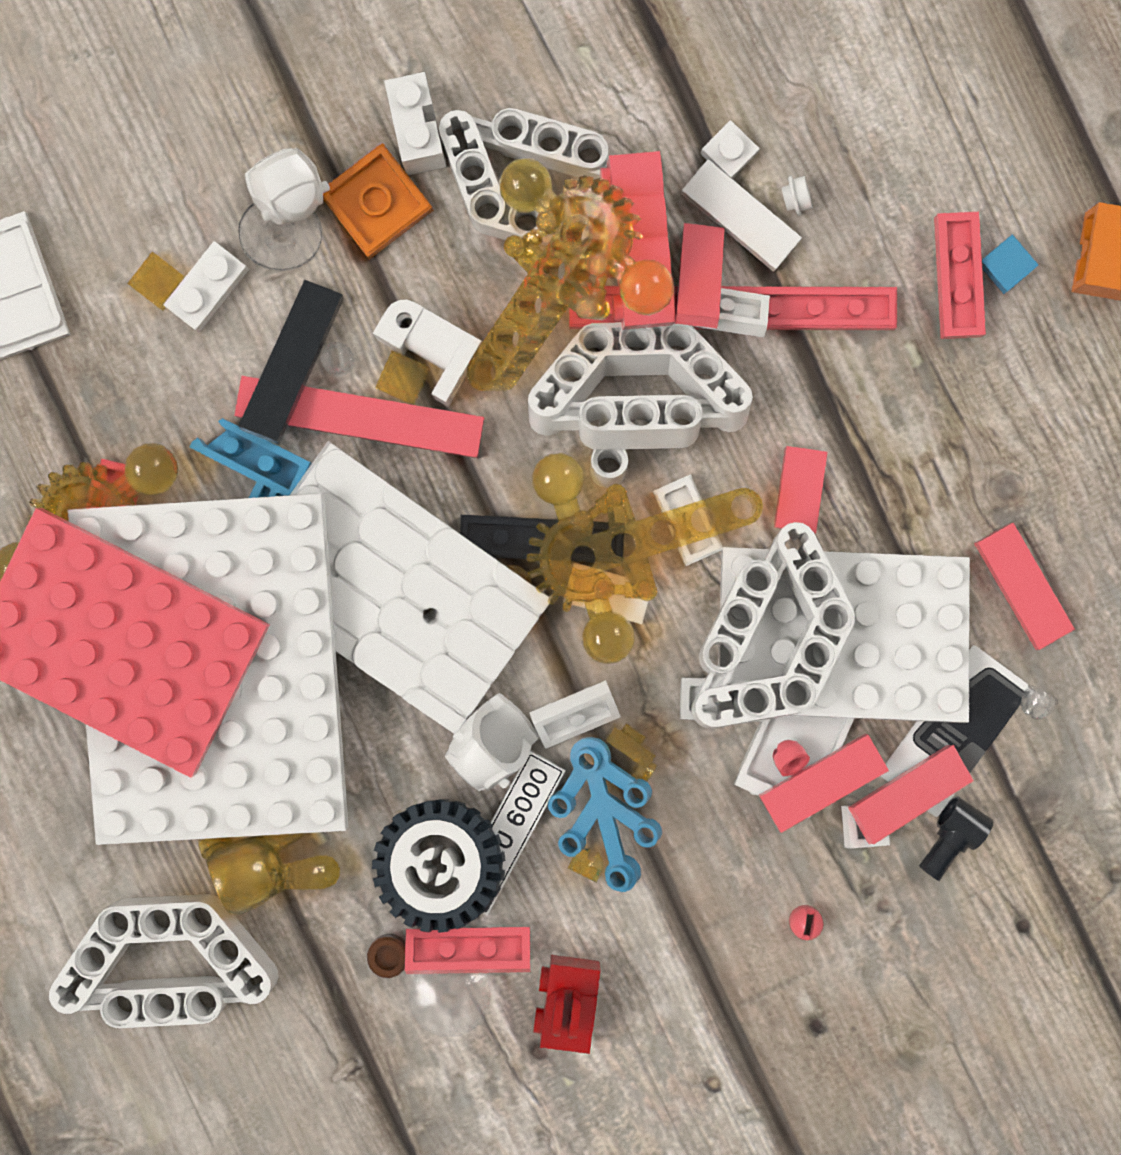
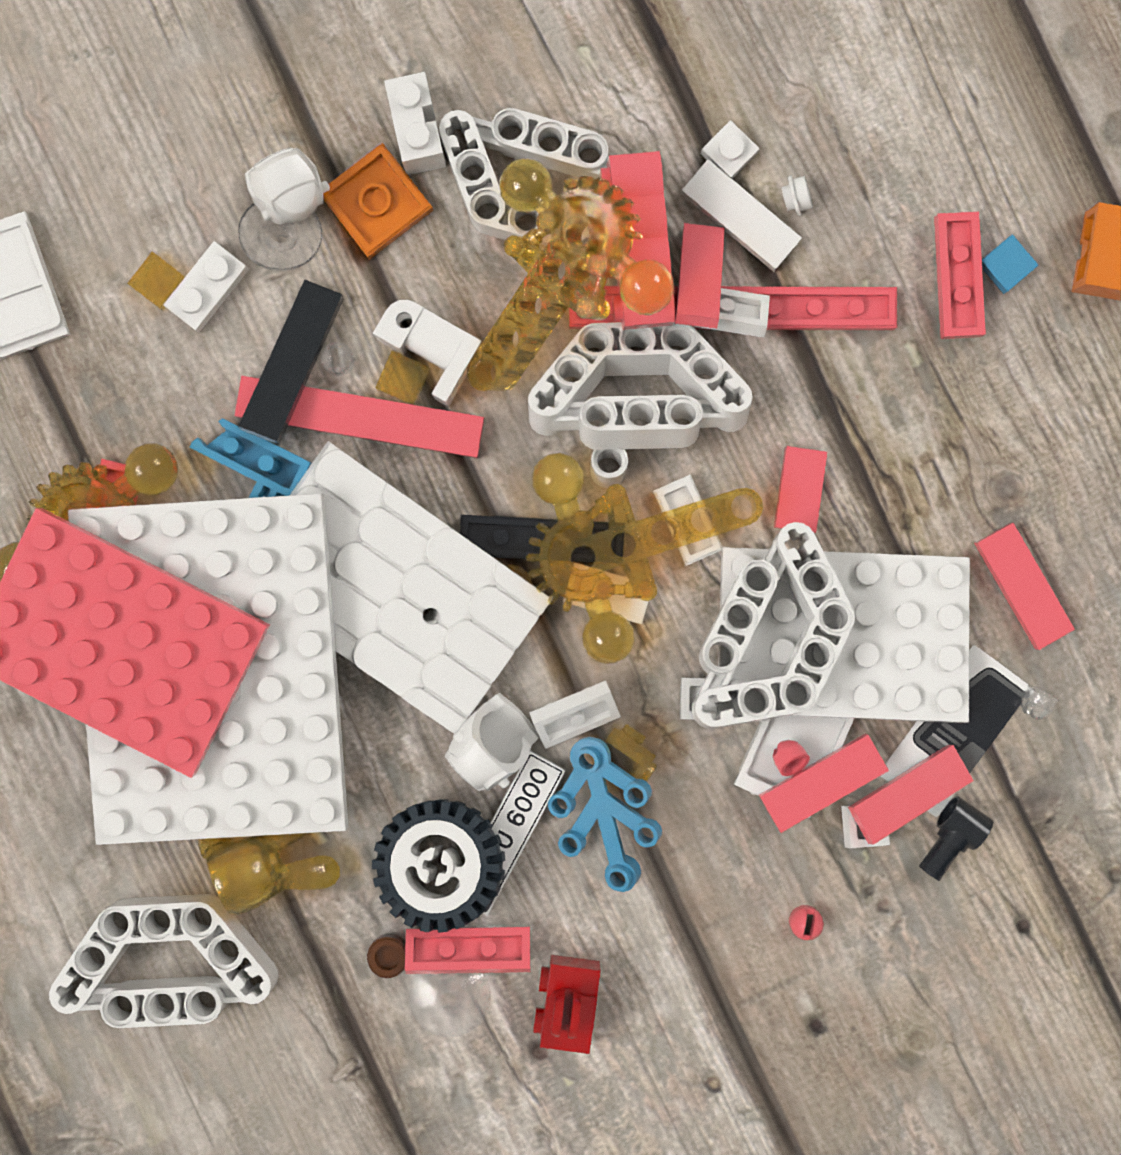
clear yellow hinge [567,848,604,883] -> none

